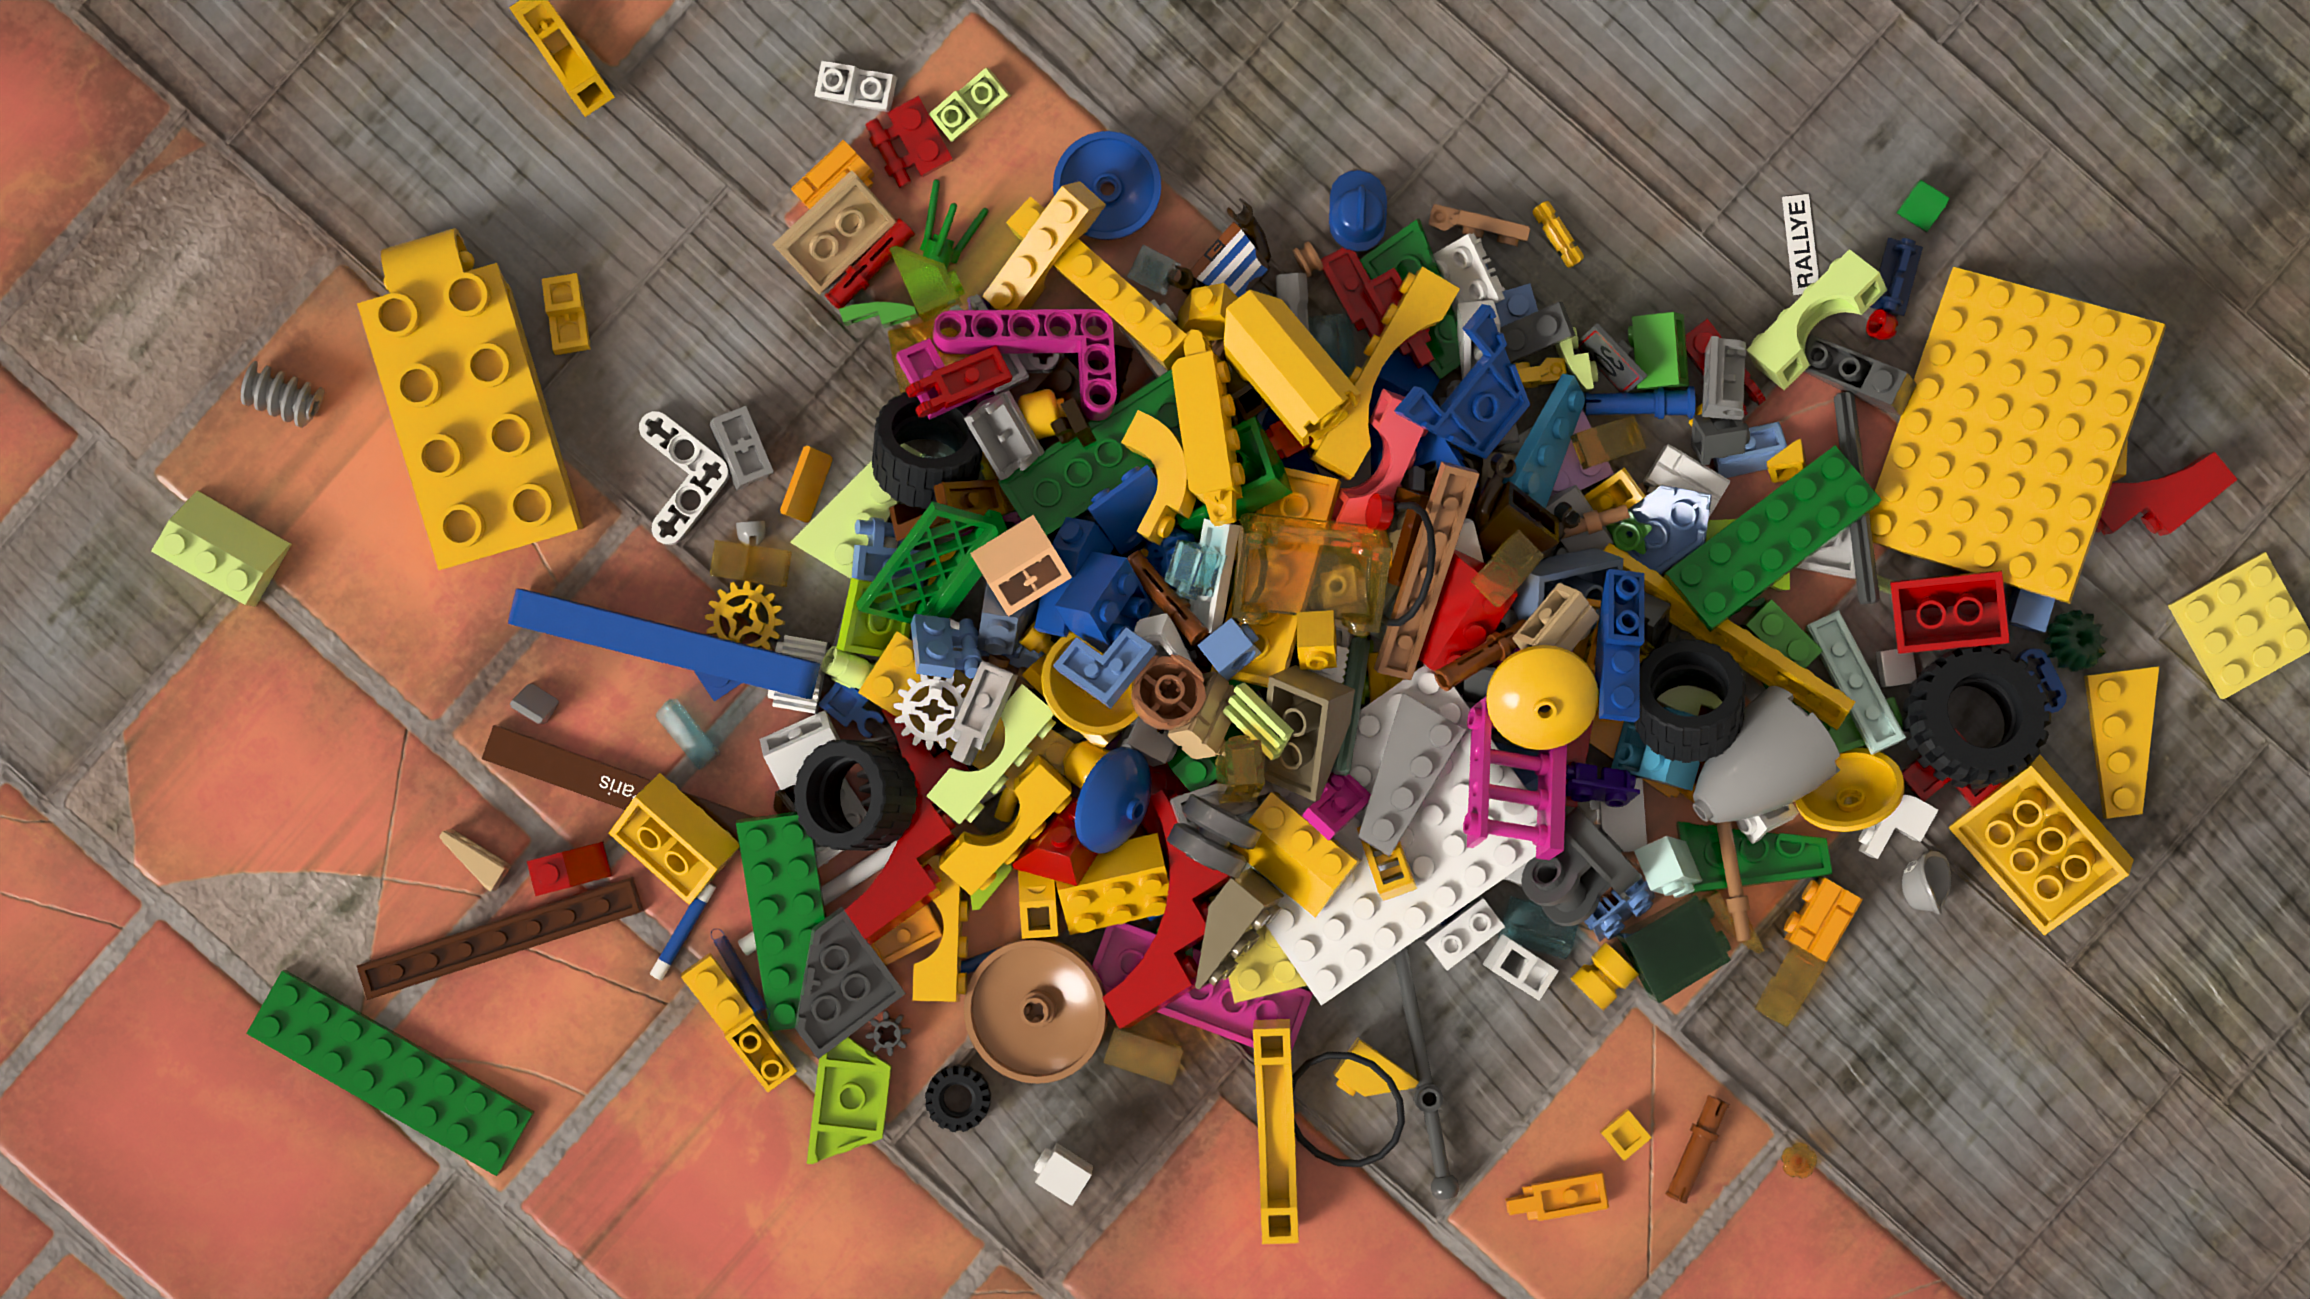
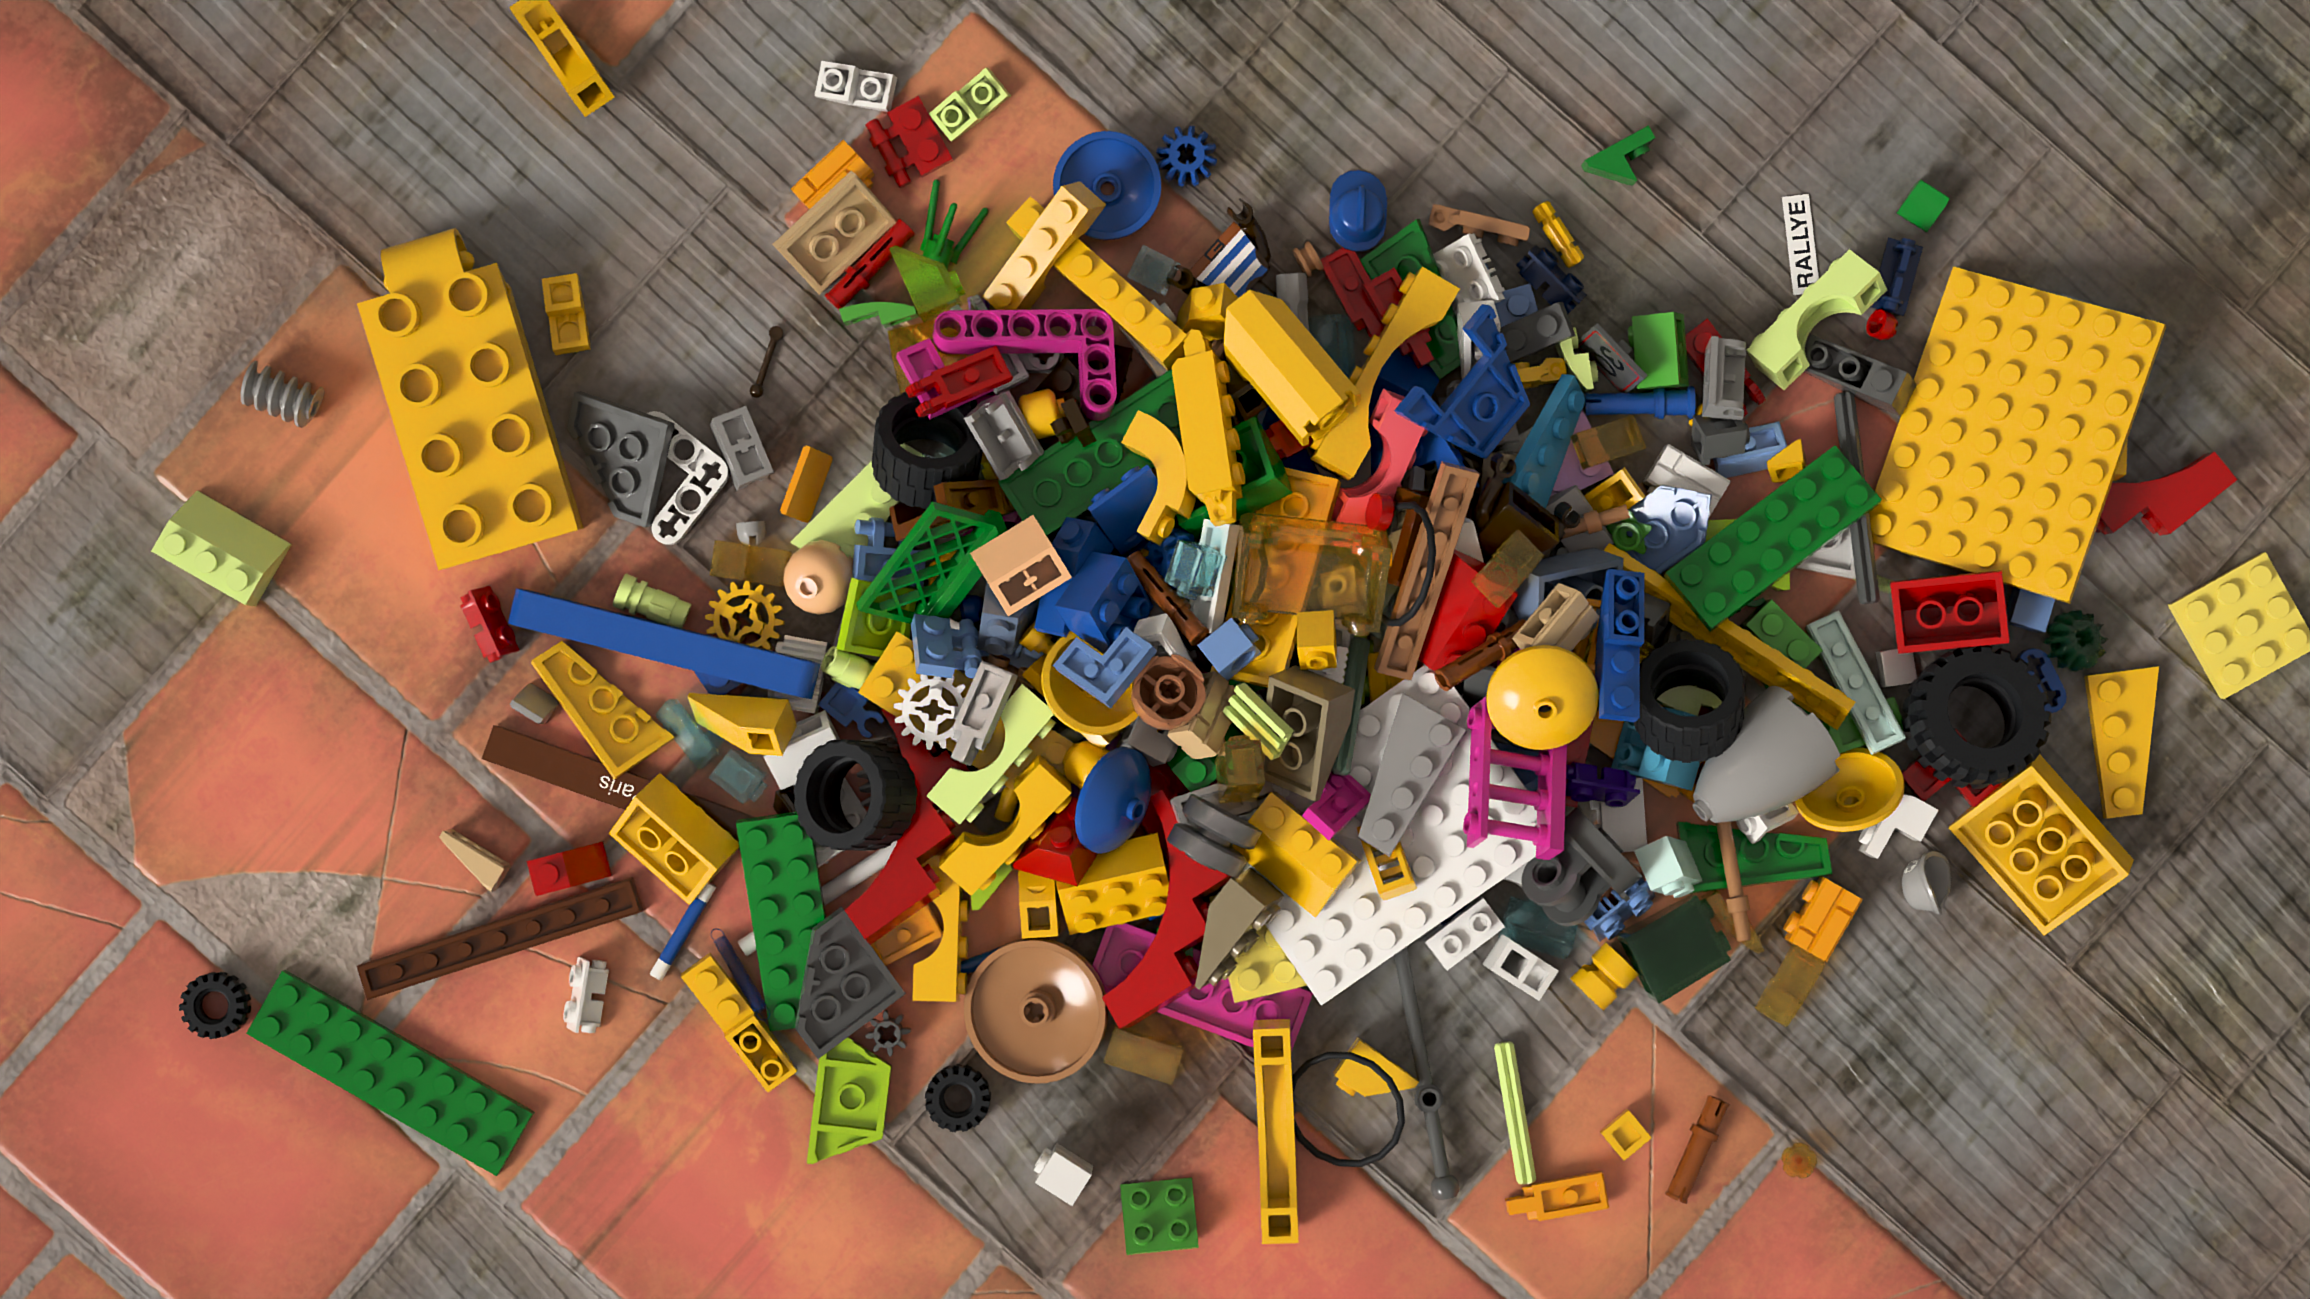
none -> black tyre [179,972,251,1039]
none -> red hinge [460,586,520,663]
none -> yellow wing [531,641,675,780]
none -> white hinge [563,957,609,1033]
none -> dark grey plate [567,391,675,528]
none -> yellowish green axle [612,573,692,628]
none -> yellow slope [687,693,797,756]
none -> clear light blue brick [708,748,768,804]
none -> dark brown hinge [749,326,784,398]
none -> light nougat cylinder [783,540,853,615]
none -> blue hinge [959,595,984,623]
none -> bright green hinge [1120,1178,1199,1255]
none -> blue gear [1156,125,1217,188]
none -> yellowish green axle [1494,1041,1536,1184]
none -> dark blue hinge [1516,245,1587,314]
none -> green slope [1581,125,1655,186]

